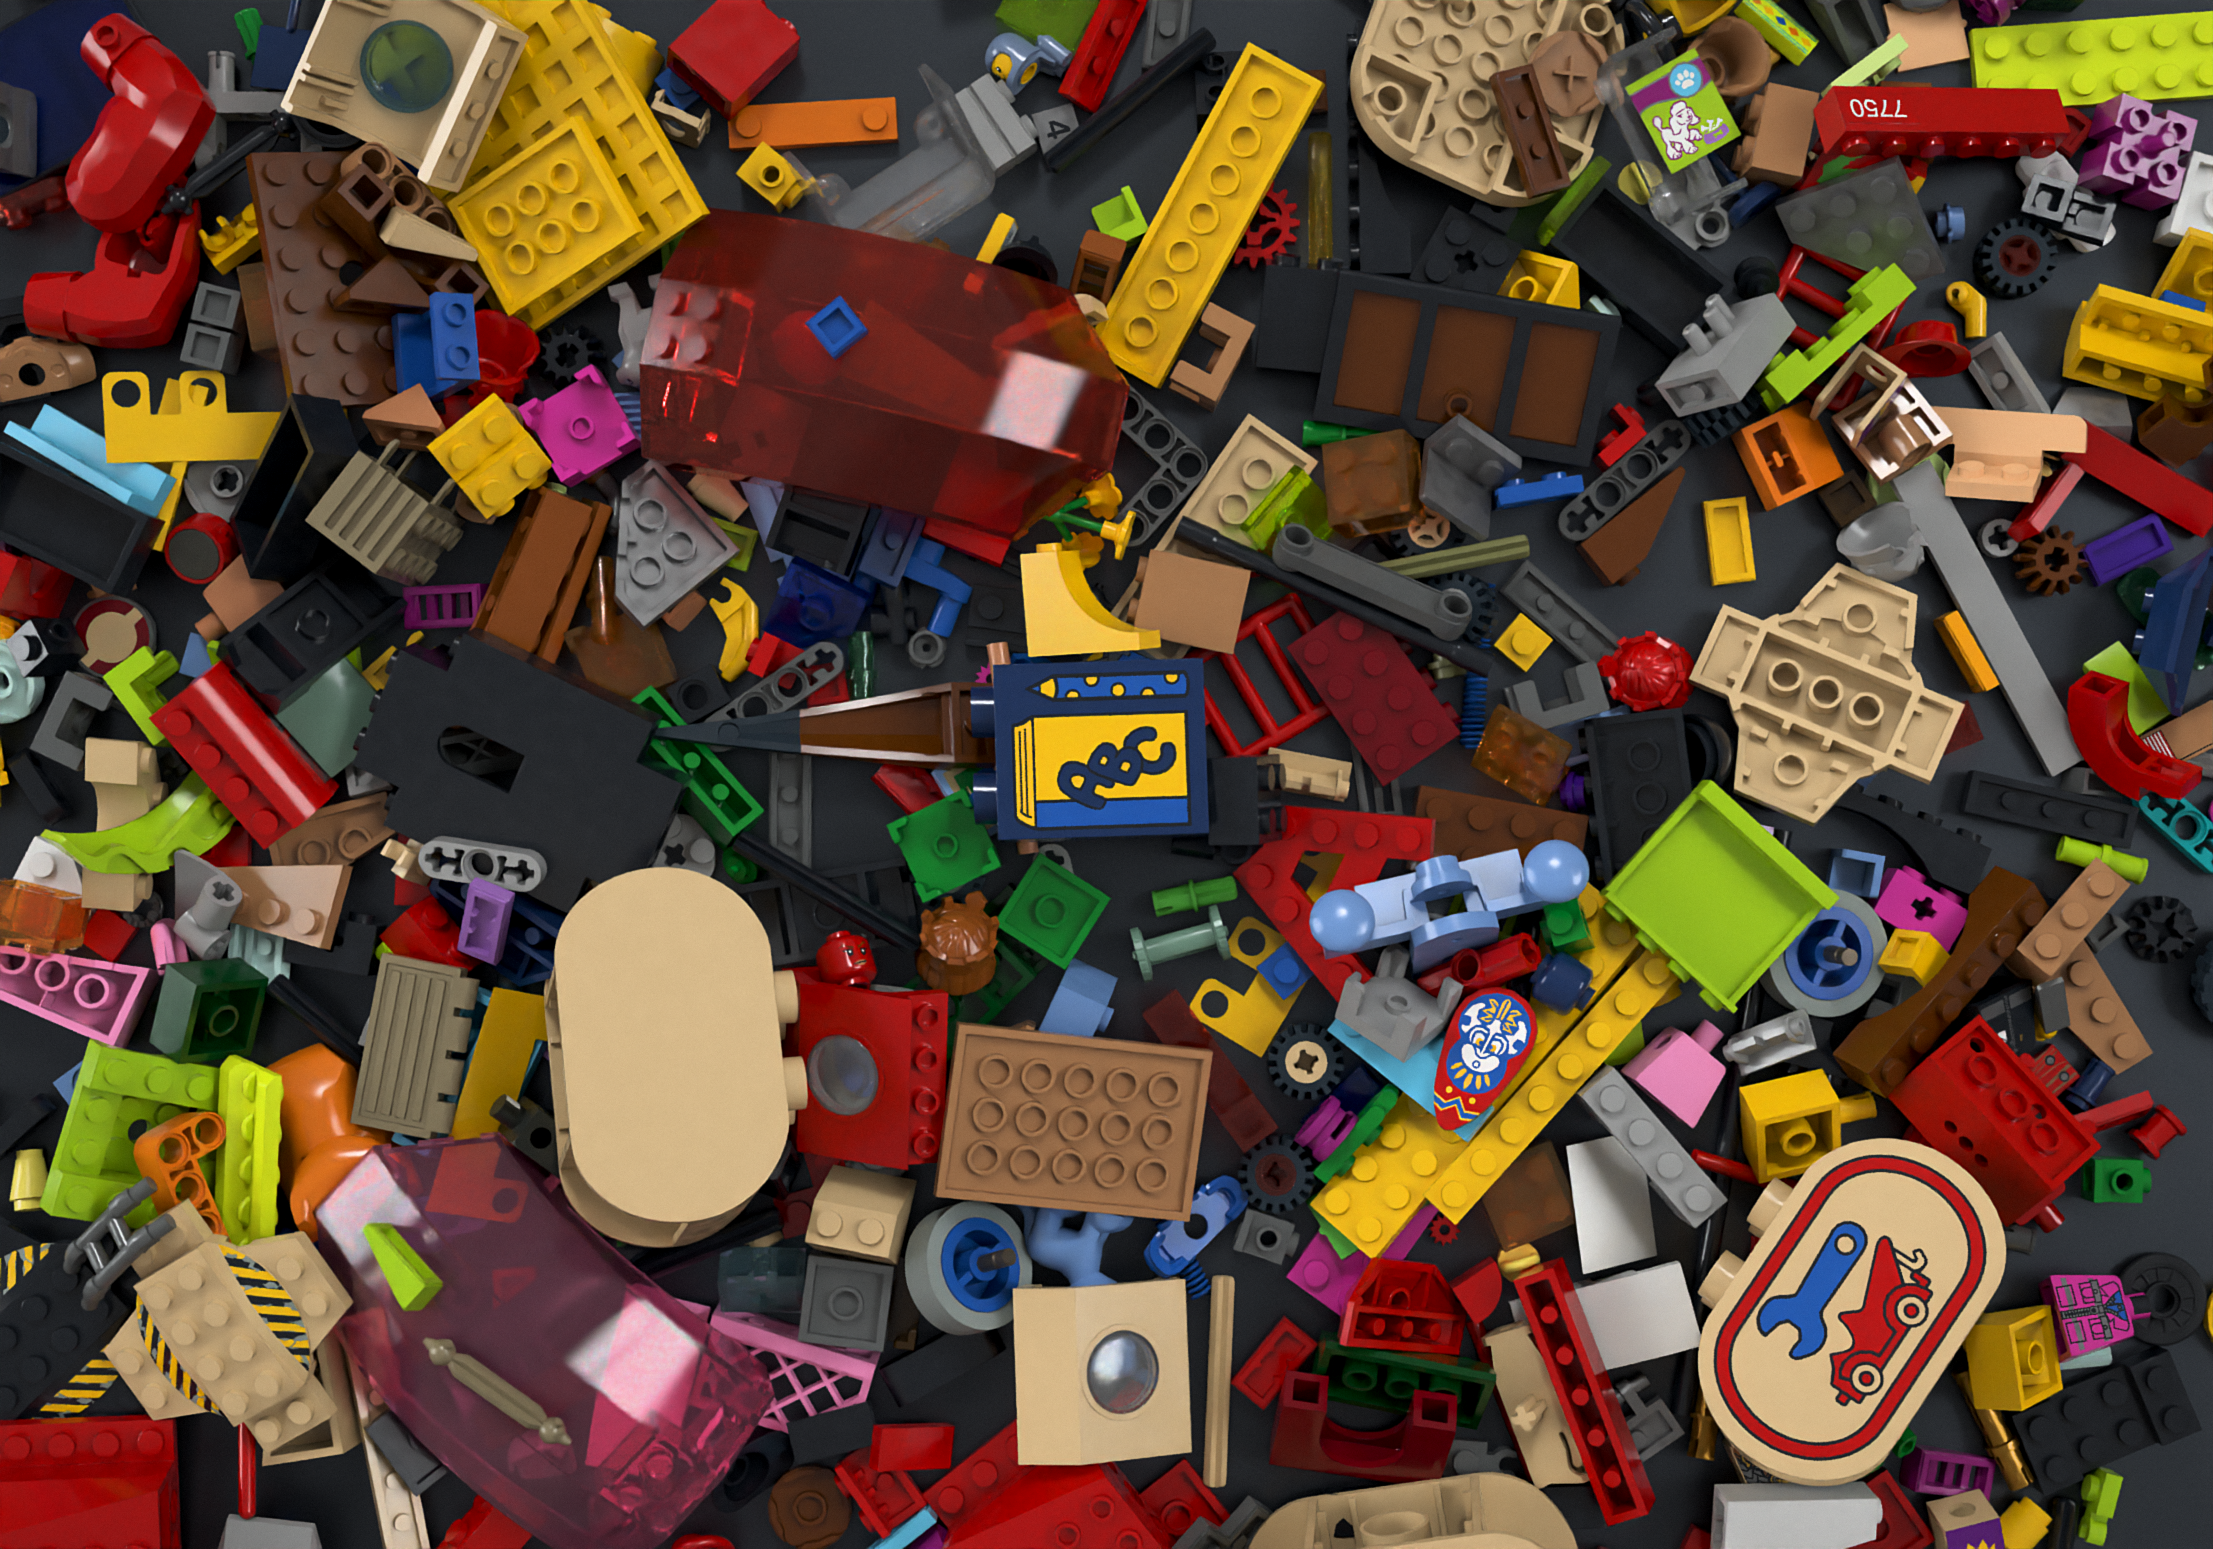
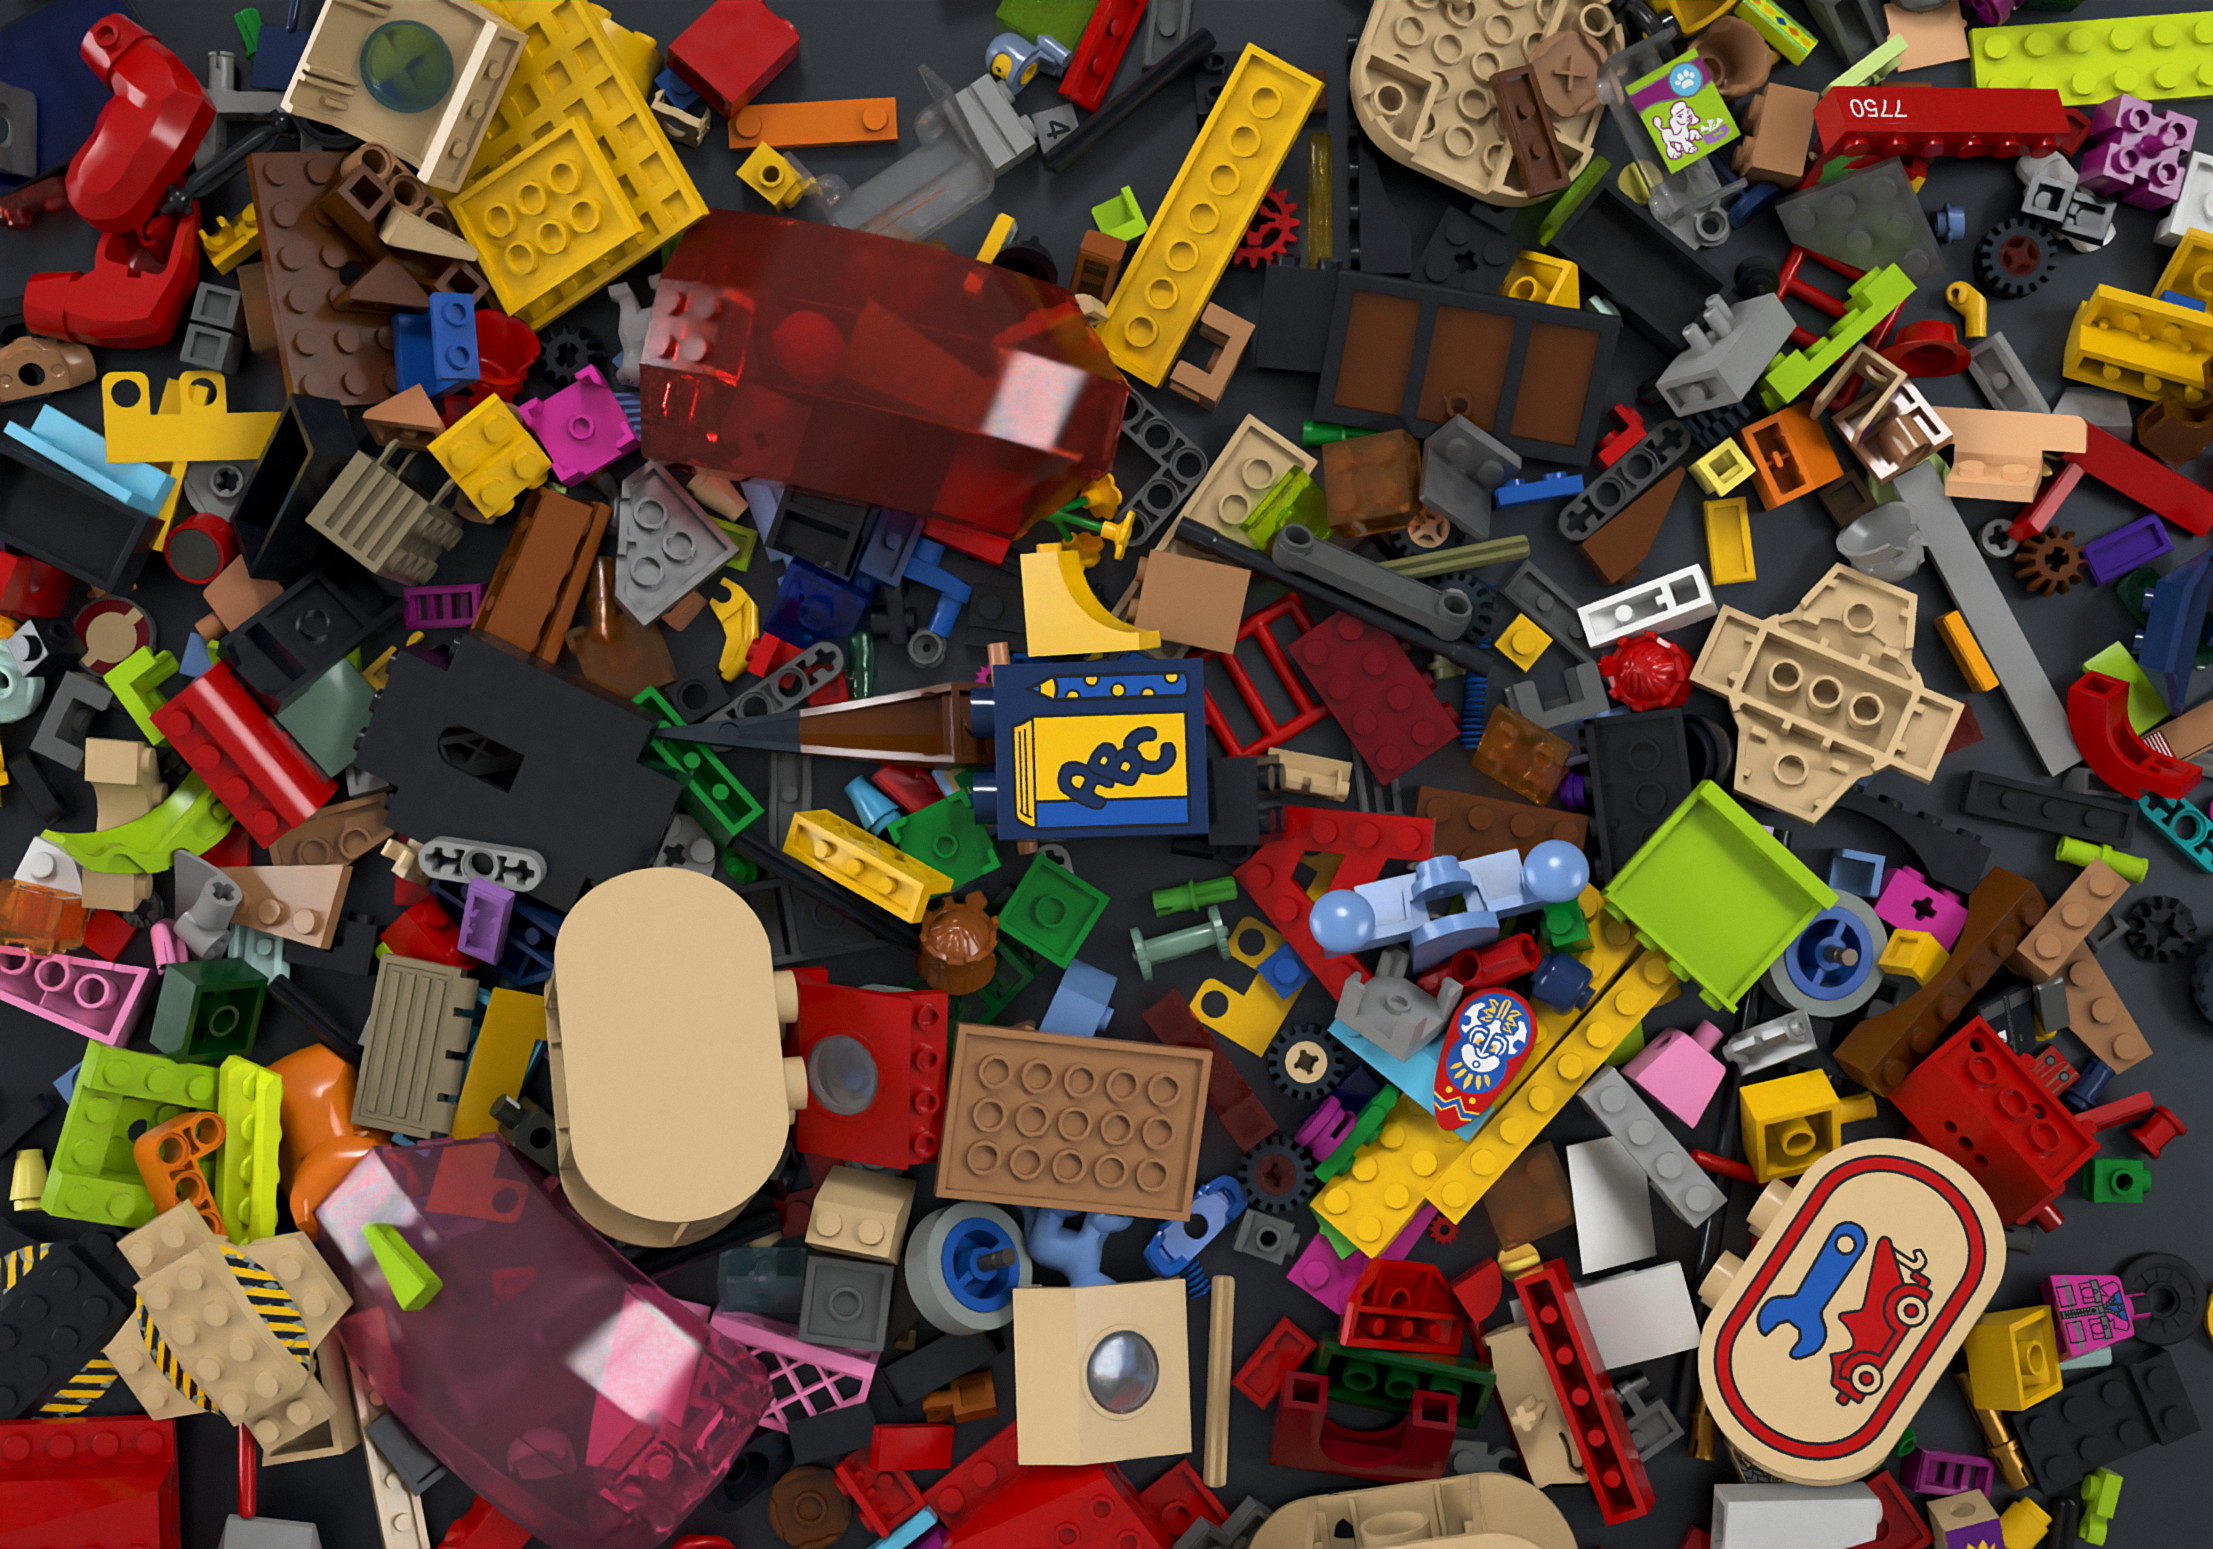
dark grey piece [63,1176,176,1311] -> none
dark tan wheel [423,1337,572,1446] -> none
blue tile [805,295,870,360] -> none
red head [815,931,877,989] -> none
none -> yellow fence [782,809,954,924]
none -> dark azure cone [844,775,902,839]
none -> dark orange plate [922,1370,999,1424]
none -> white slope [1577,564,1719,649]
none -> light yellow brick [1687,437,1756,497]

